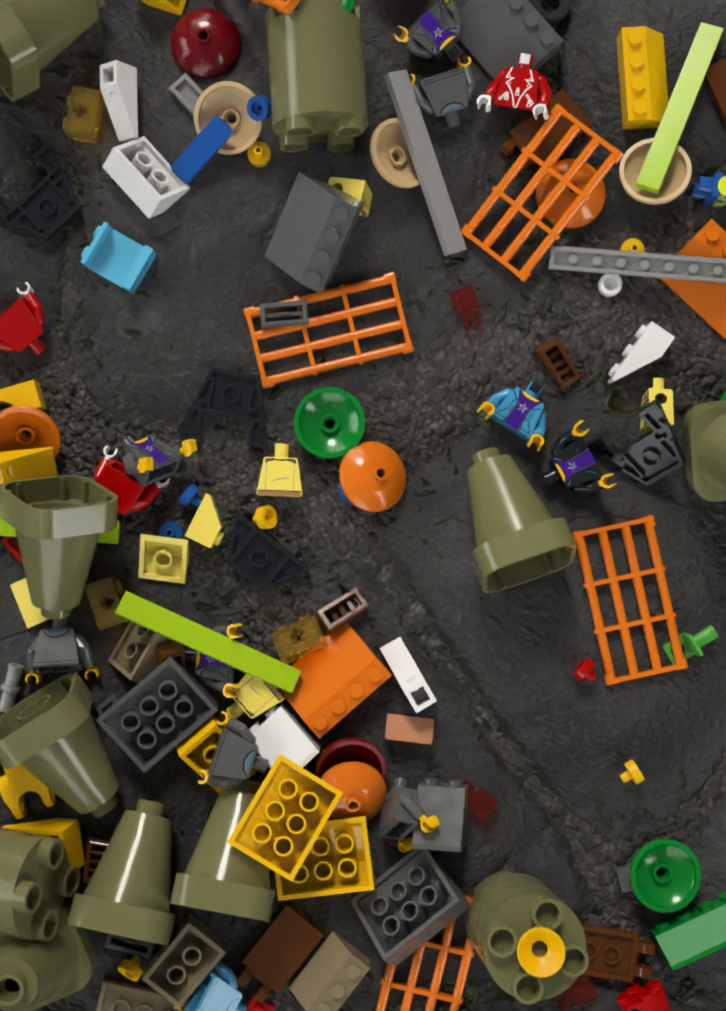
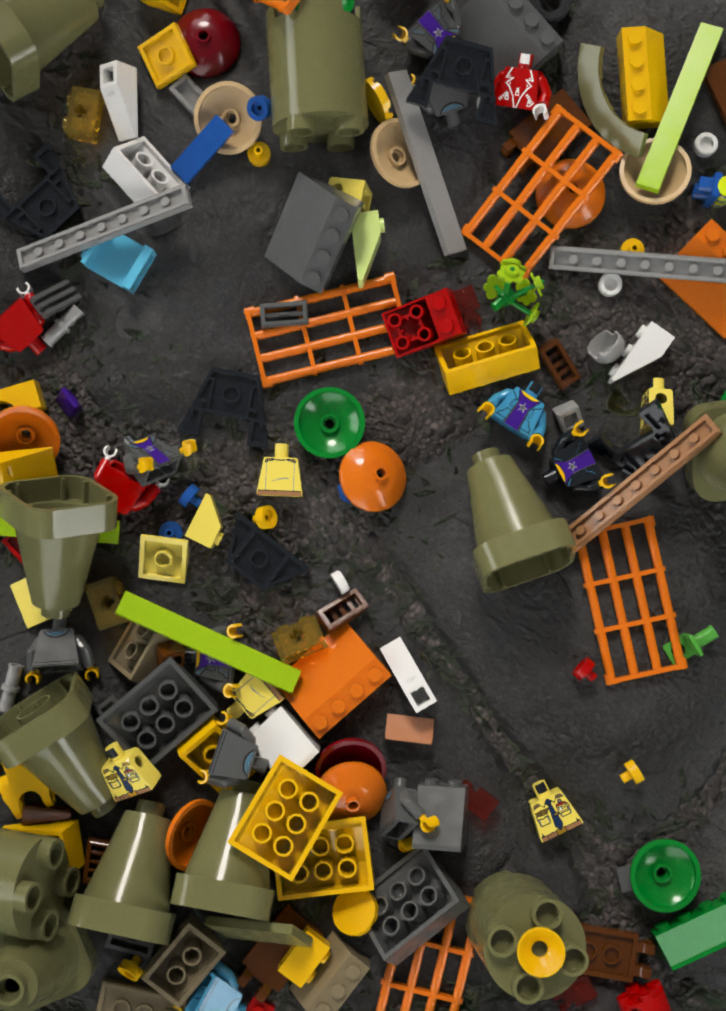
none -> light grey tile [16,183,193,273]
none -> reddish brown slope [21,801,76,825]
none -> dark grey tile [29,279,82,320]
none -> light grey pin [40,304,84,348]
none -> dark purple slope [56,387,82,418]
none -> light yellow torso [101,741,162,802]
none -> yellow tile [137,22,197,90]
none -> orange dish [165,799,214,871]
none -> olive tile [204,915,313,947]
none -> yellow brick [278,925,331,988]
none -> white tile [330,570,350,595]
none -> yellow tile [332,891,379,936]
none -> yellowish green slope [352,210,385,289]
none -> yellow tile [366,77,393,123]
none -> red slope [381,288,468,358]
none -> black wing [406,35,497,127]
none -> yellow slope [434,320,540,395]
none -> lime plant [483,258,545,326]
none -> torso [528,779,583,843]
none -> light grey slope [552,400,585,434]
none -> medium nougat tile [569,414,723,552]
none -> olive tile [577,43,648,158]
none -> light grey hair [587,330,625,364]
none -> white tile [693,132,718,158]

